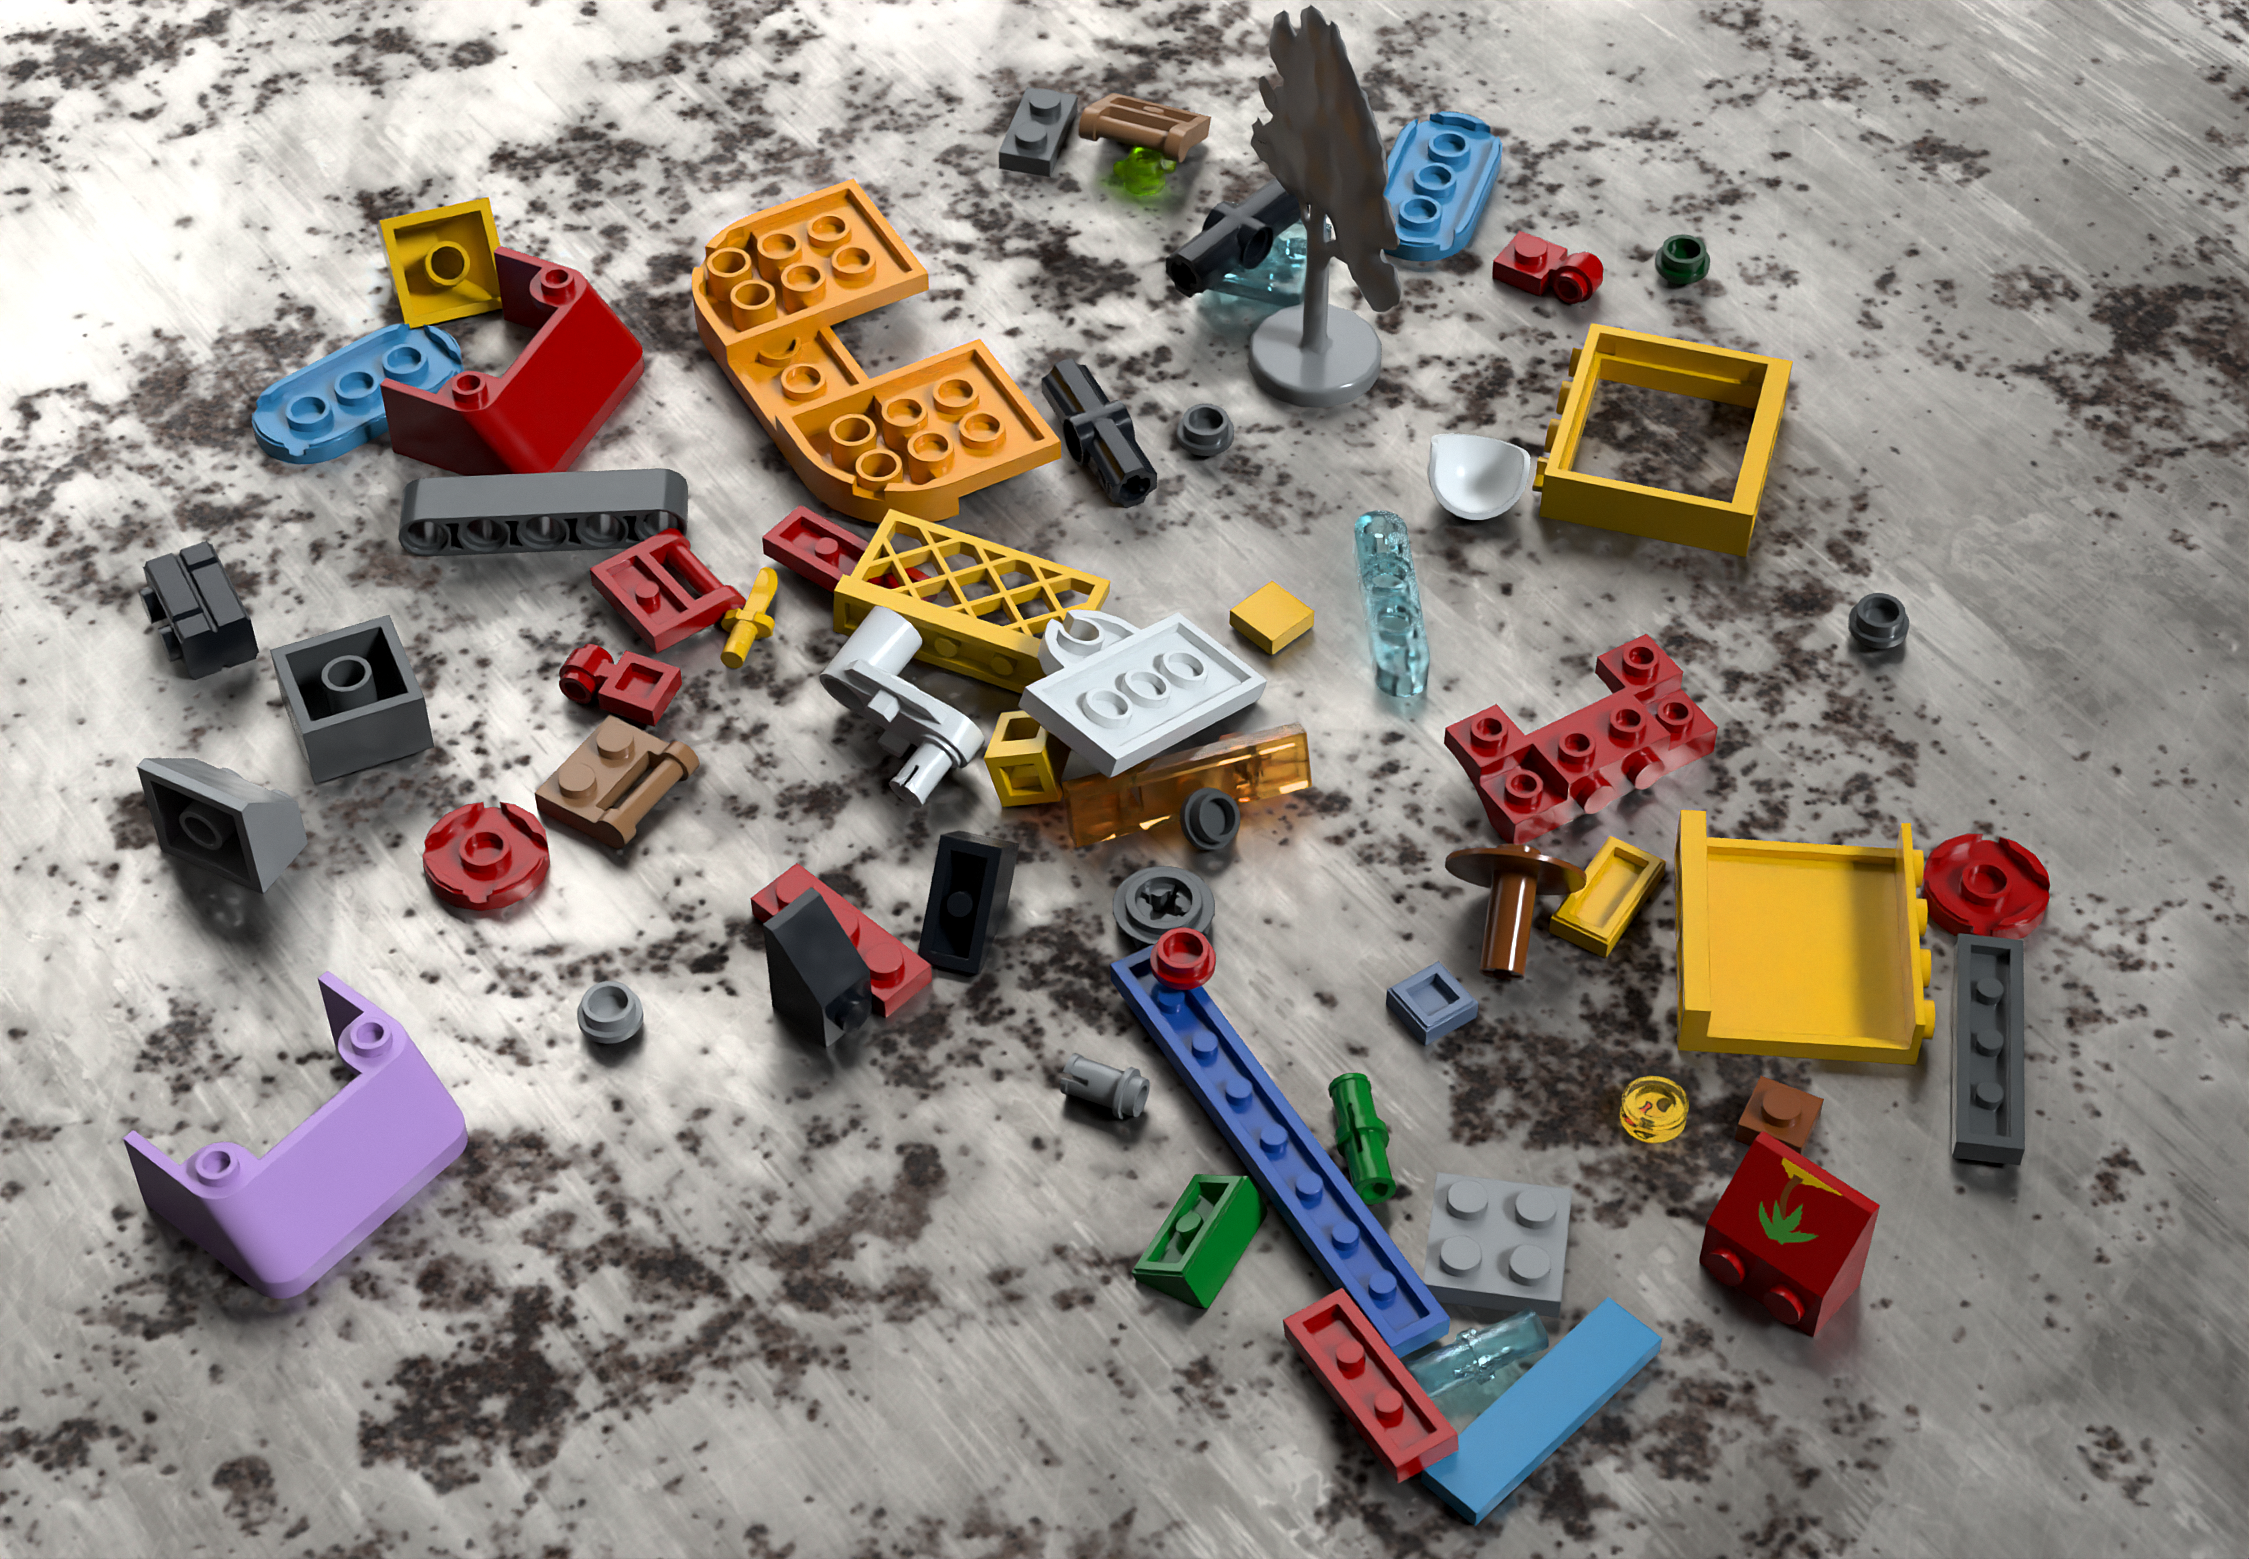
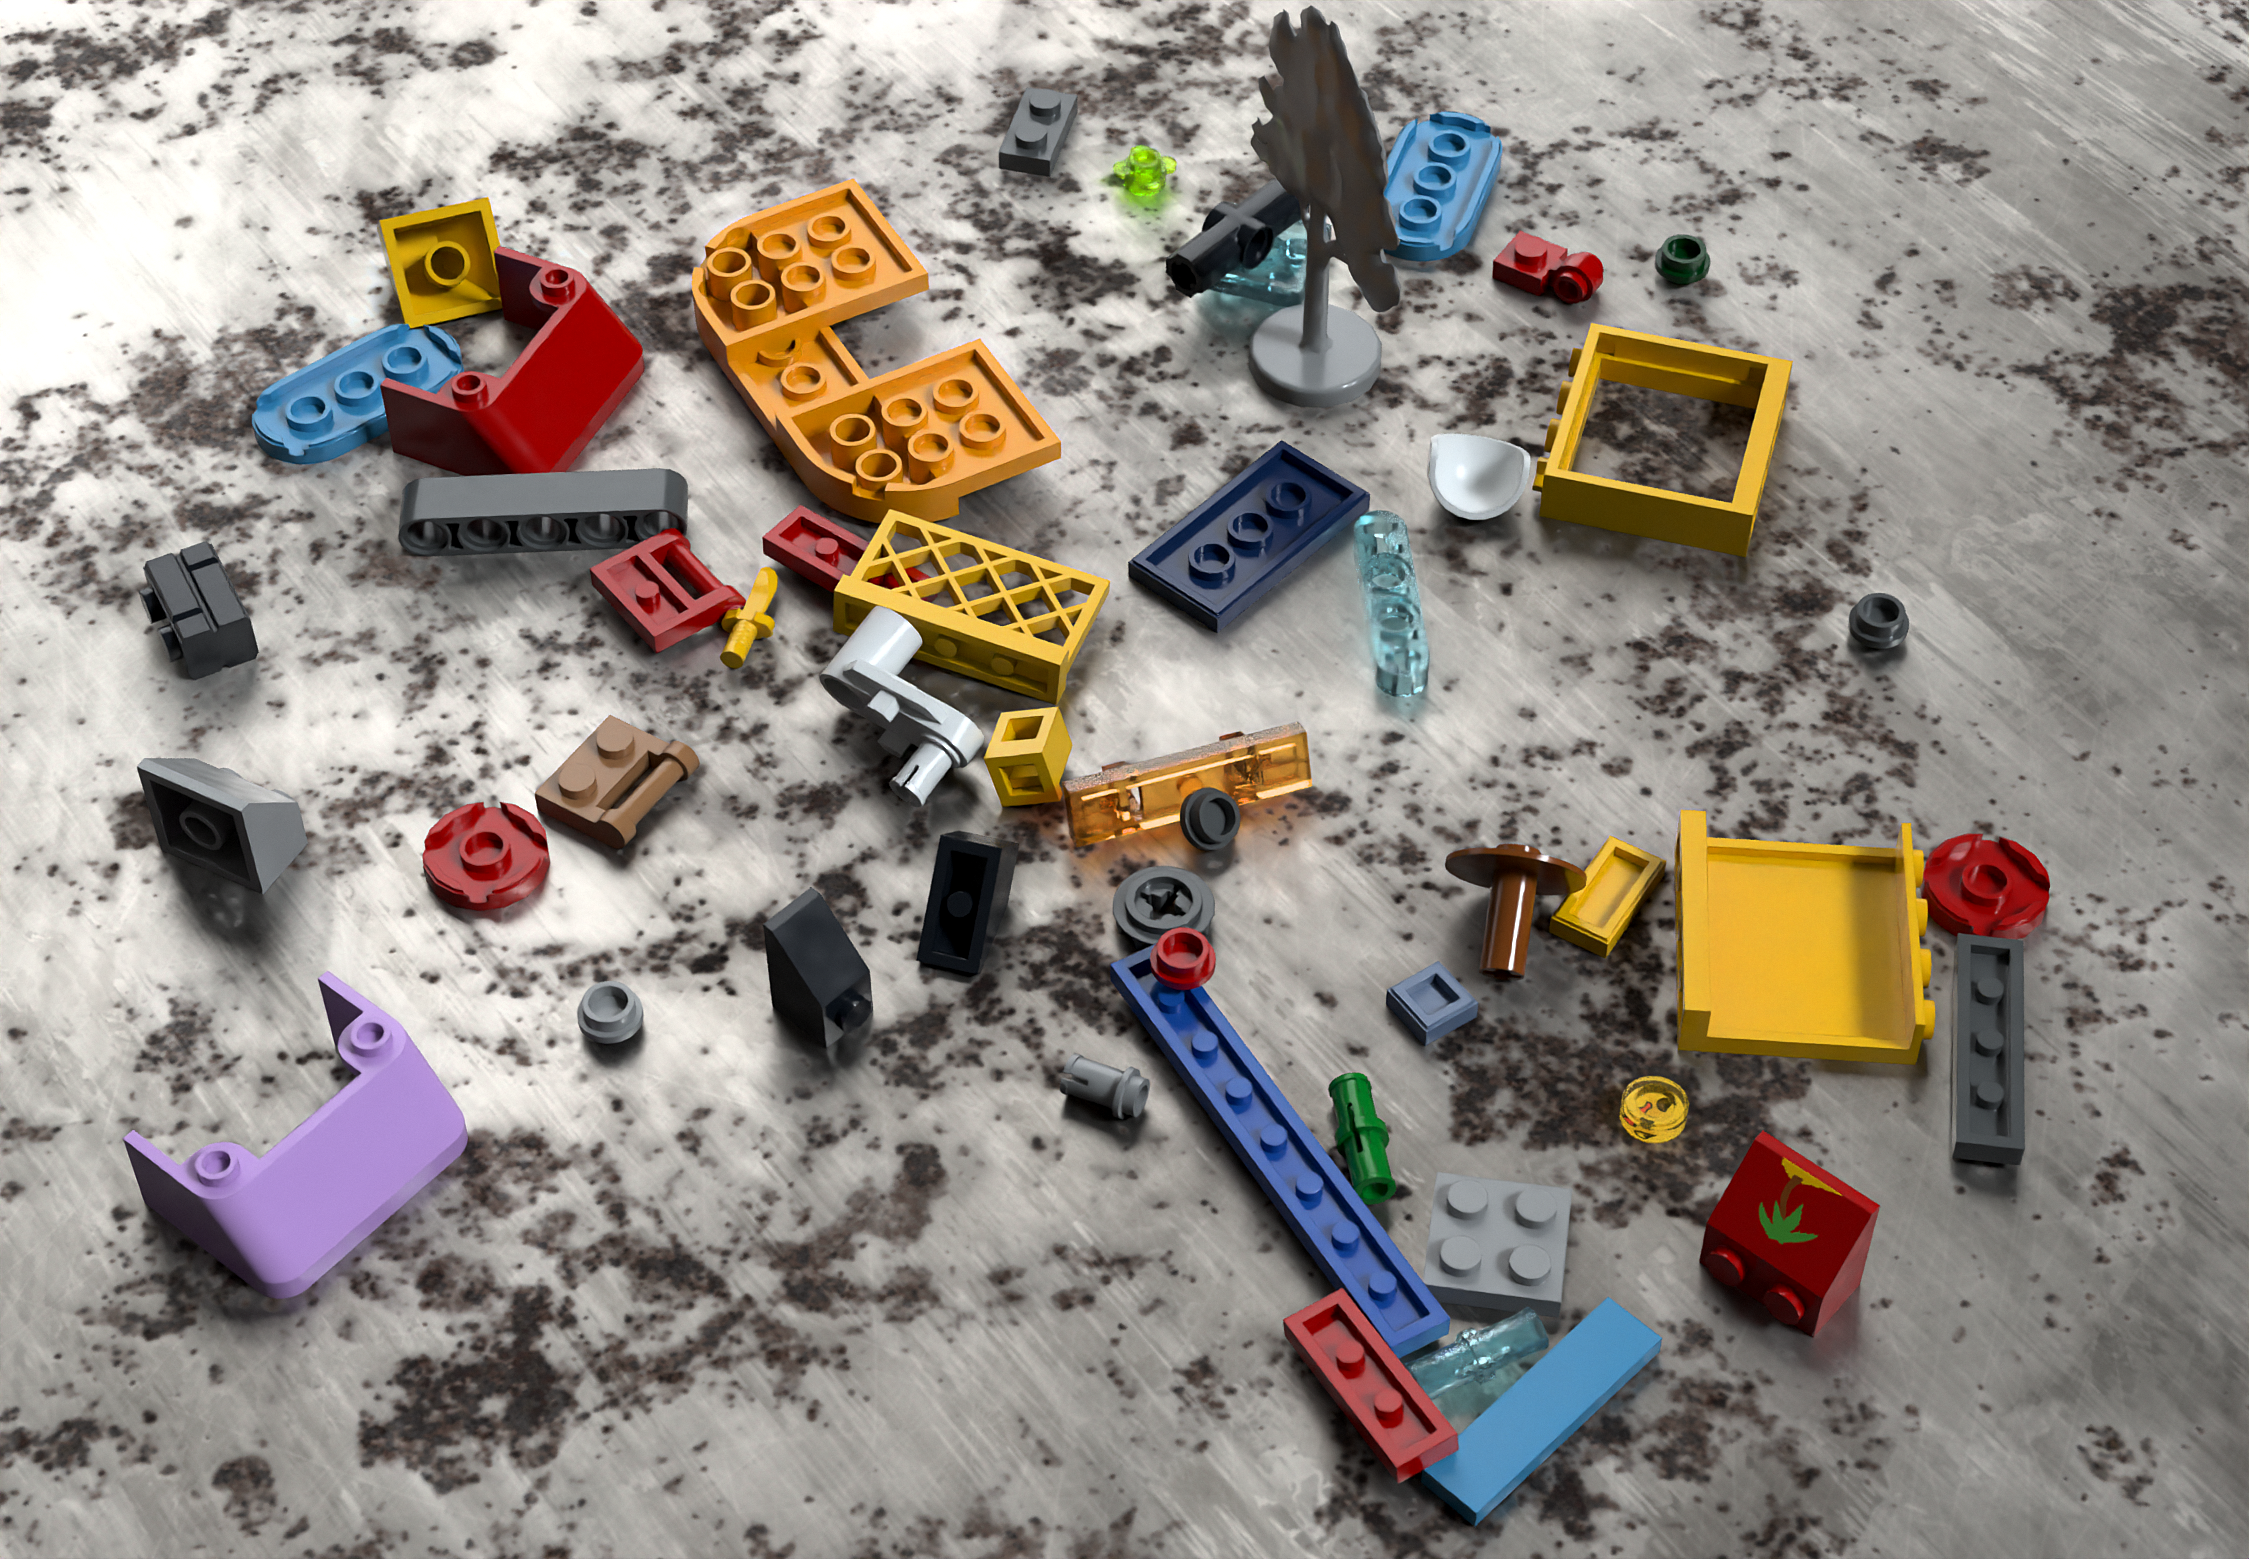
dark grey brick [270,615,434,784] -> none
red plate [559,644,682,727] -> none
plate [751,863,932,1018] -> none
white plate [1018,610,1268,779] -> none
black piece [1042,358,1157,508] -> none
medium nougat plate [1078,93,1211,163] -> none
green slope [1131,1174,1268,1309] -> none
dark grey plate [1177,404,1234,456] -> none
yellow tile [1229,581,1315,656] -> none
red bracket [1444,634,1718,845] -> none
dark orange plate [1735,1076,1824,1155] -> none
none -> dark blue tile [1128,440,1370,633]

